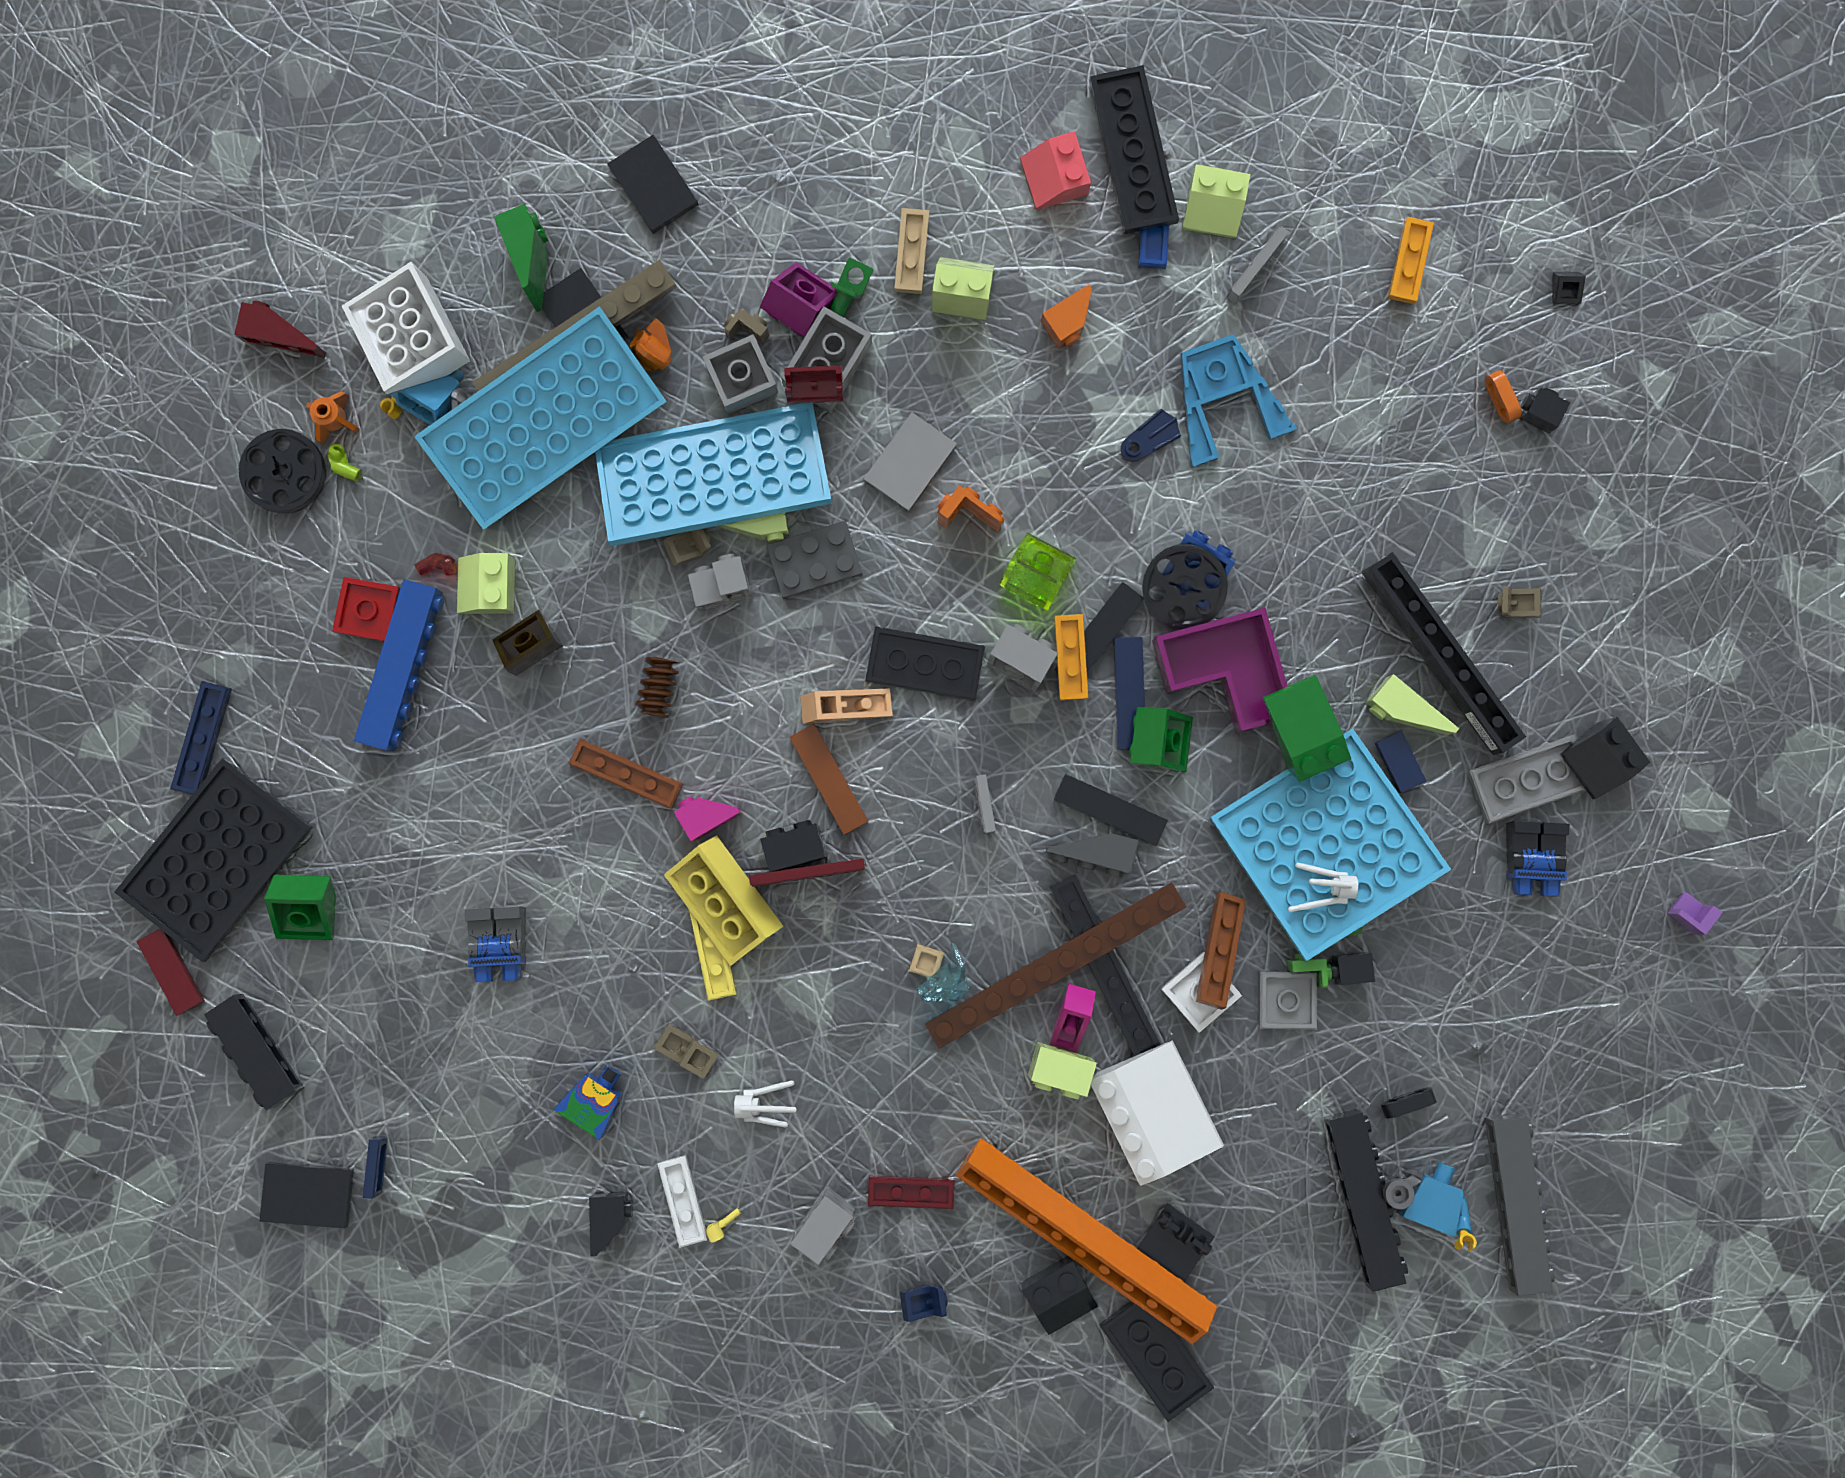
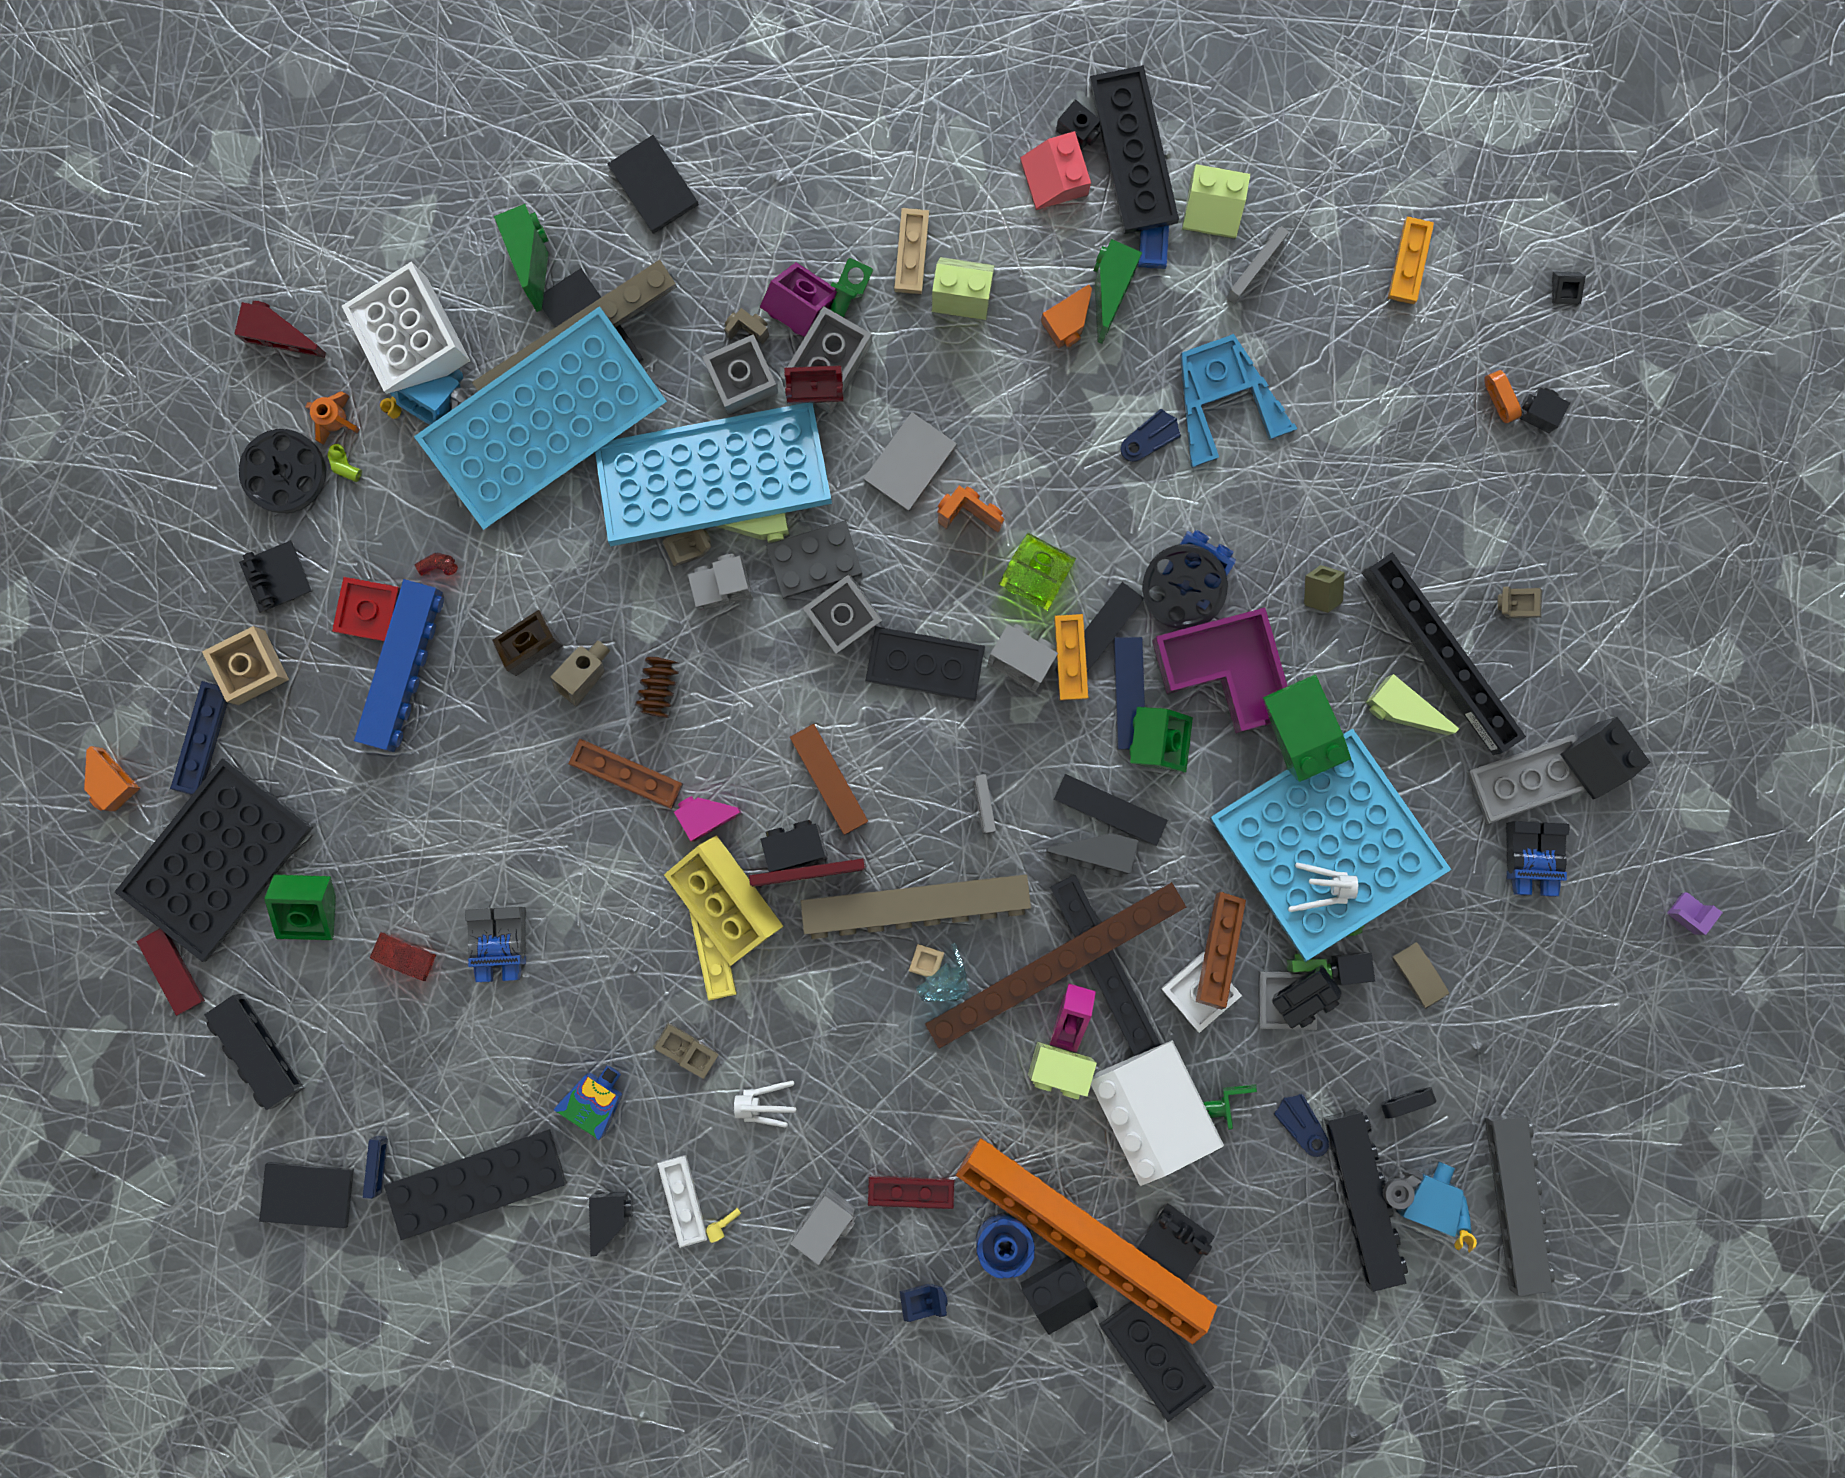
yellowish green slope [457,553,515,614] -> none
orange brick [630,318,672,371] -> none
light nougat slope [800,688,893,724] -> none
dark blue tile [1375,731,1426,794] -> none
none -> orange slope [84,746,140,812]
none -> tan brick [202,626,289,705]
none -> black hinge [239,540,312,613]
none -> clear red slope [370,932,436,981]
none -> black plate [384,1129,567,1240]
none -> dark tan torso [550,640,610,707]
none -> dark tan brick [800,874,1031,939]
none -> light grey brick [803,575,883,654]
none -> blue brick [976,1213,1035,1279]
none -> black brick [1056,99,1101,150]
none -> green slope [1093,239,1142,344]
none -> green bracket [1203,1084,1257,1130]
none -> black brick [1272,964,1342,1029]
none -> dark blue piece [1274,1094,1329,1157]
none -> olive panel [1304,565,1345,613]
none -> dark tan slope [1392,942,1449,1009]

